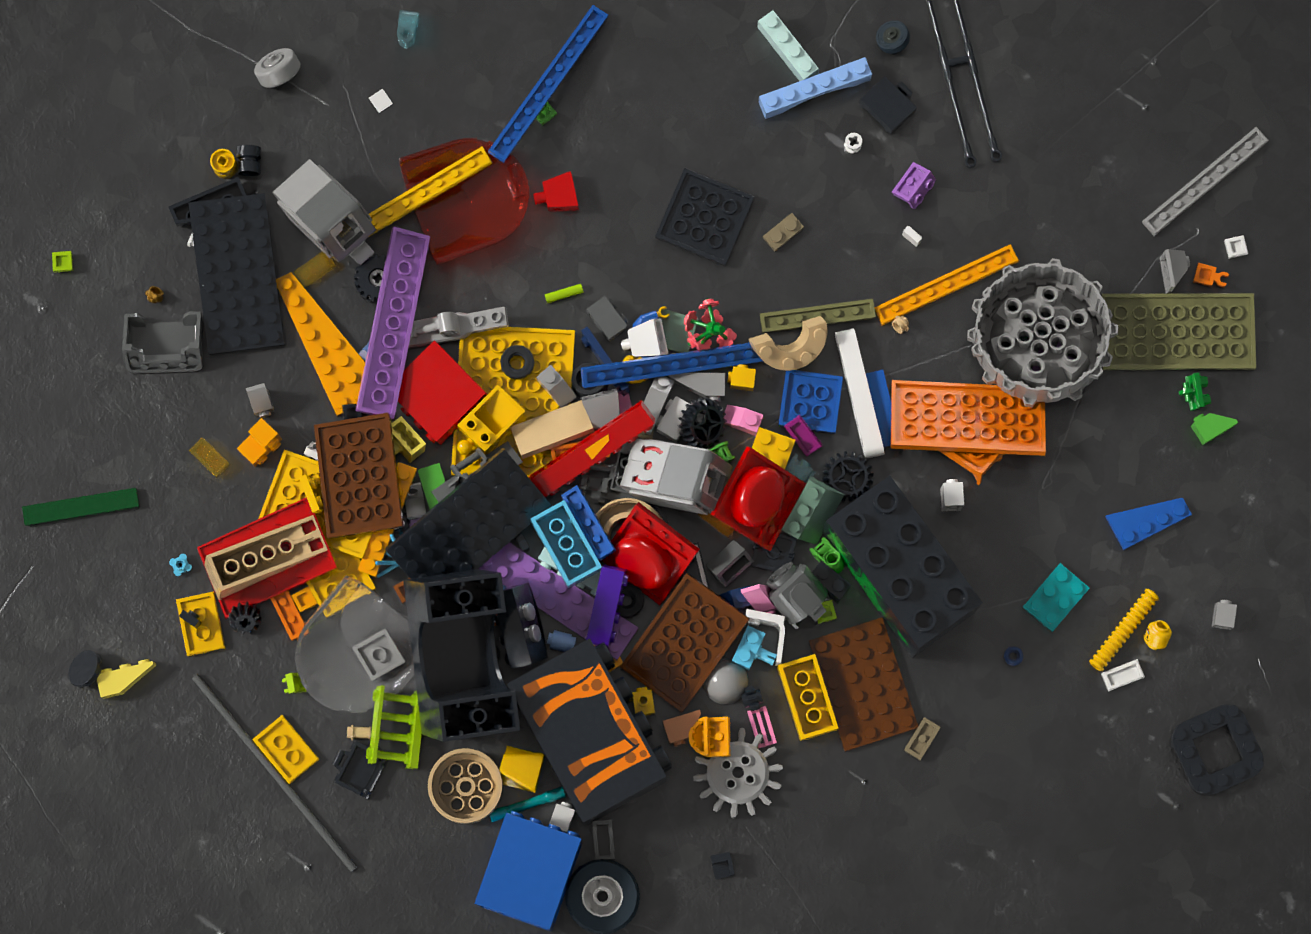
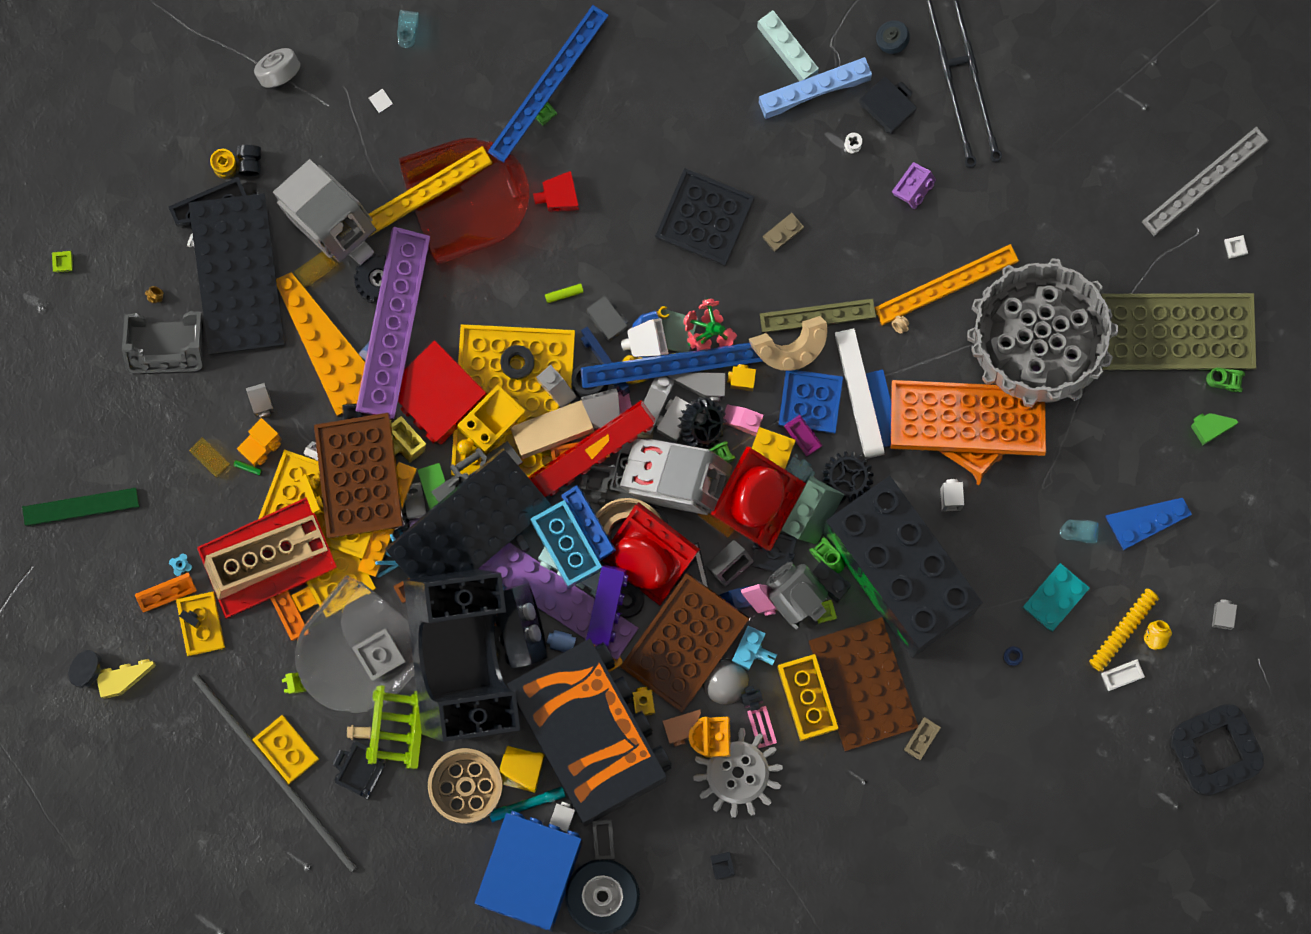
black gear [229,601,262,635] -> none
light grey piece [408,307,509,349] -> none
white piece [745,609,785,666] -> none
white tile [902,226,922,247] -> none
light grey slope [1160,249,1190,294] -> none
green hips [1178,373,1211,411] -> none
orange plate [1193,263,1229,287] -> none
none -> orange plate [135,572,197,613]
none -> green piece [234,460,262,476]
none -> clear light blue piece [1060,520,1099,543]
none -> bright green piece [1206,368,1245,392]

